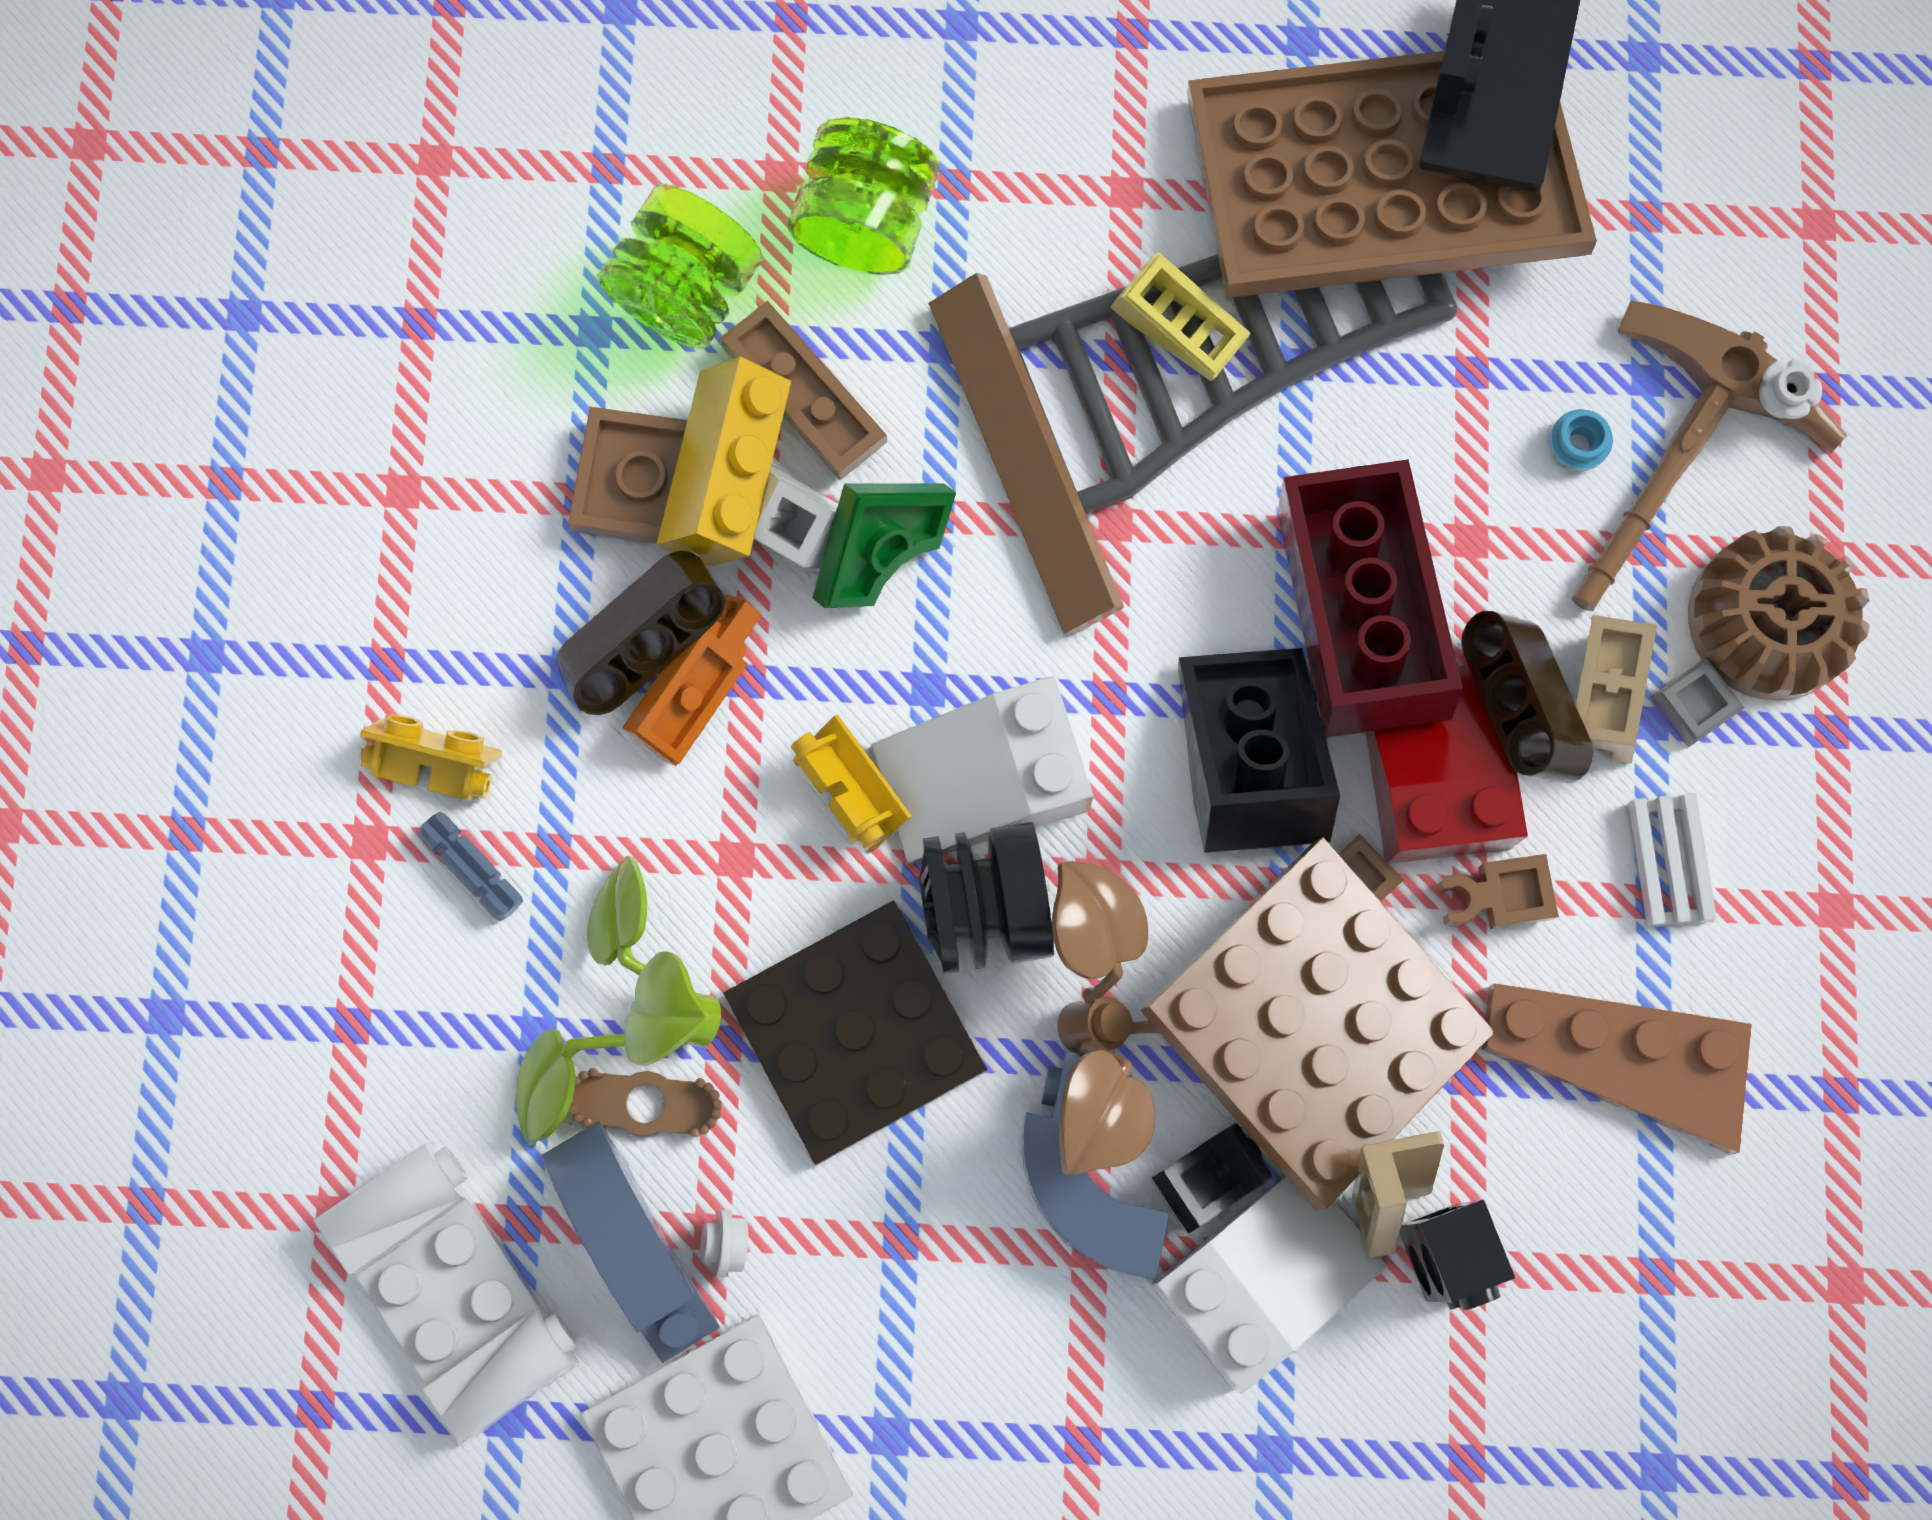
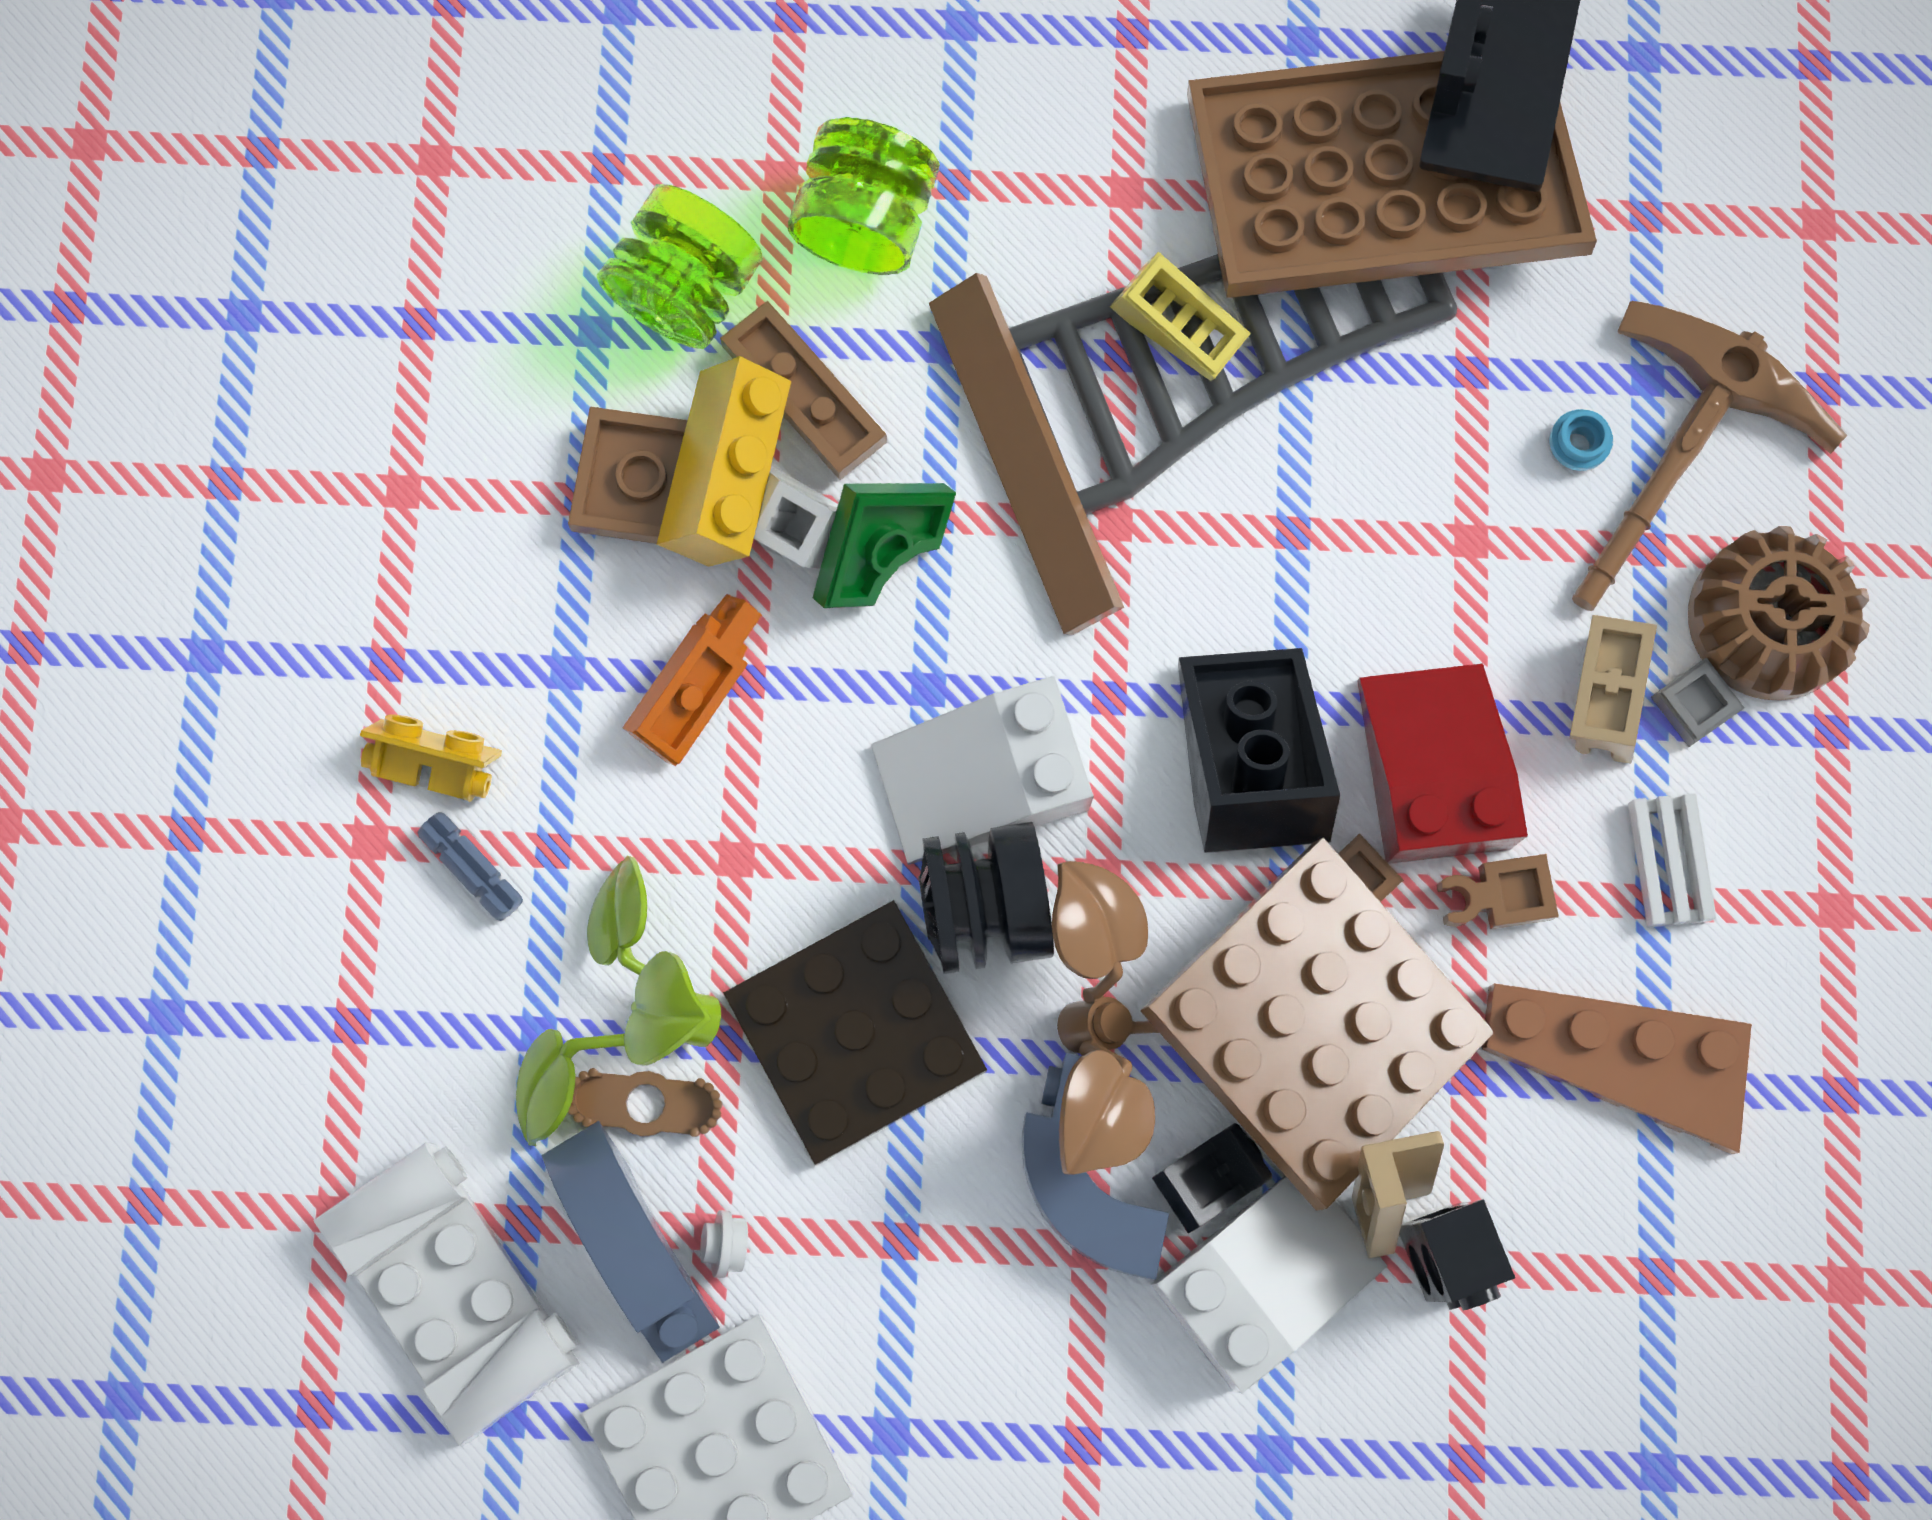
dark brown beam [556,550,725,715] -> none
yellow hinge [790,714,912,852] -> none
dark red brick [1278,459,1463,738] -> none
dark brown beam [1461,611,1593,784] -> none
white plate [1759,359,1822,419] -> none

